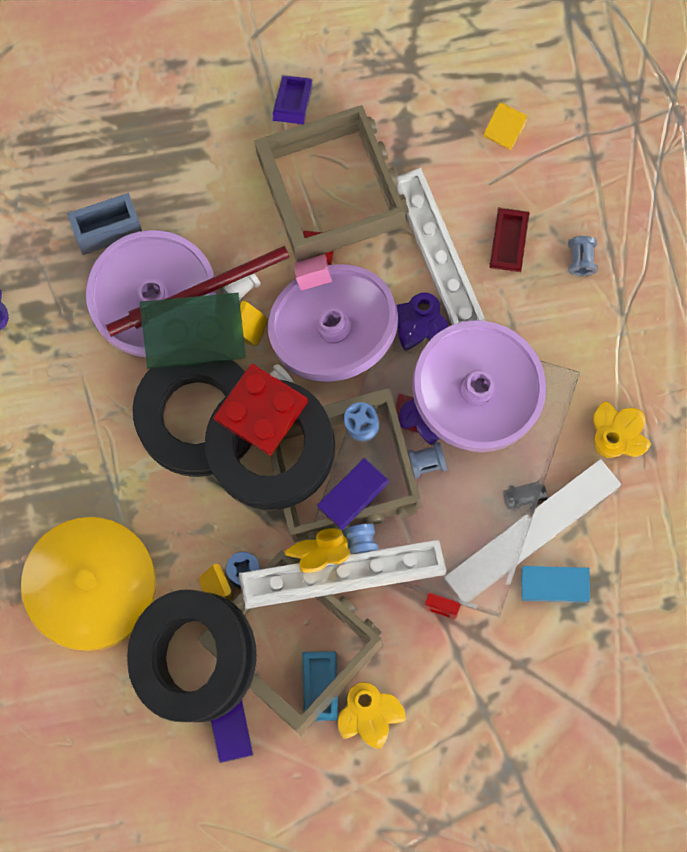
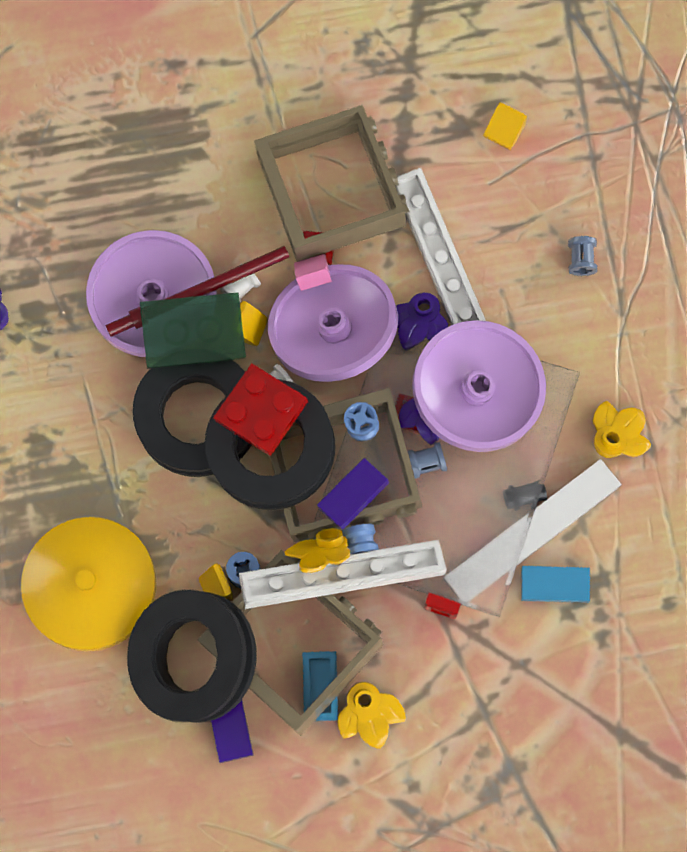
sand blue brick [67,193,142,255] -> none
dark purple tile [273,75,313,124] -> none
dark red tile [489,207,530,273] -> none

